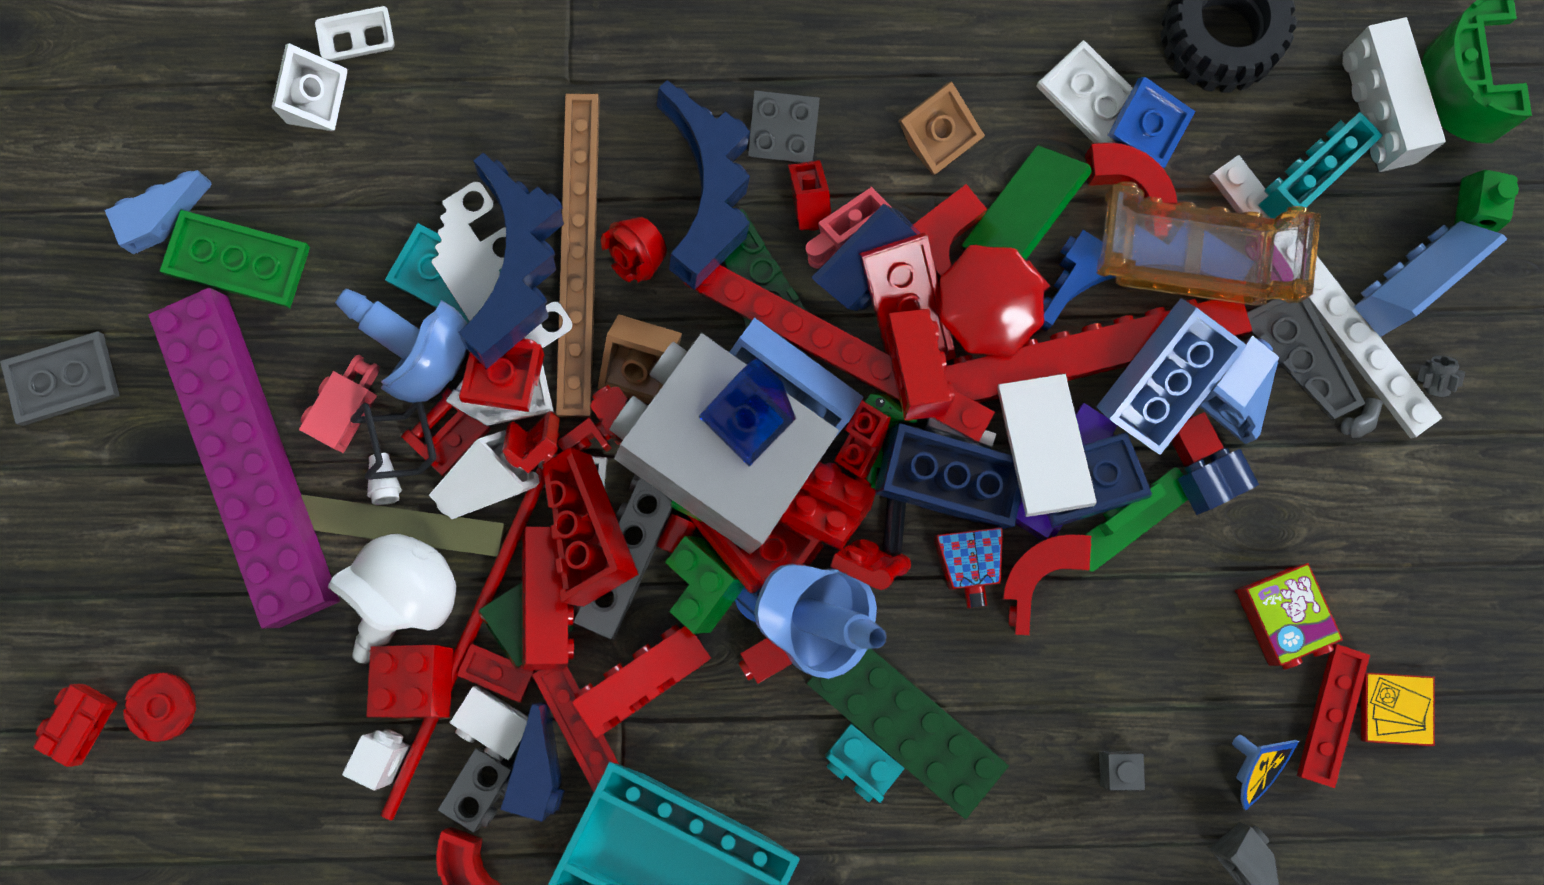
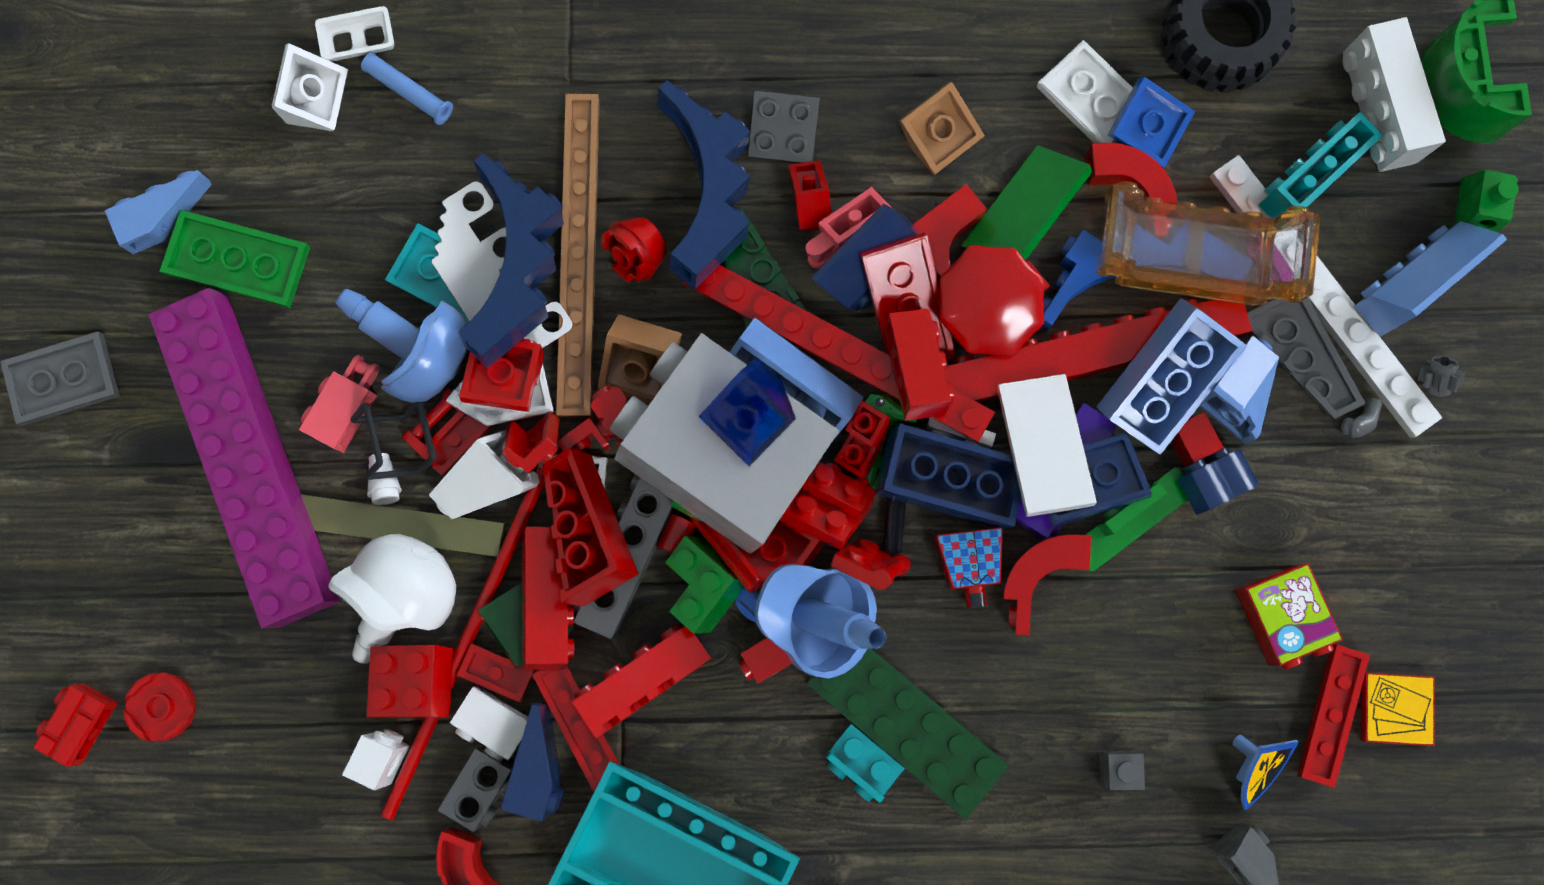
none -> medium blue pin [361,52,453,125]

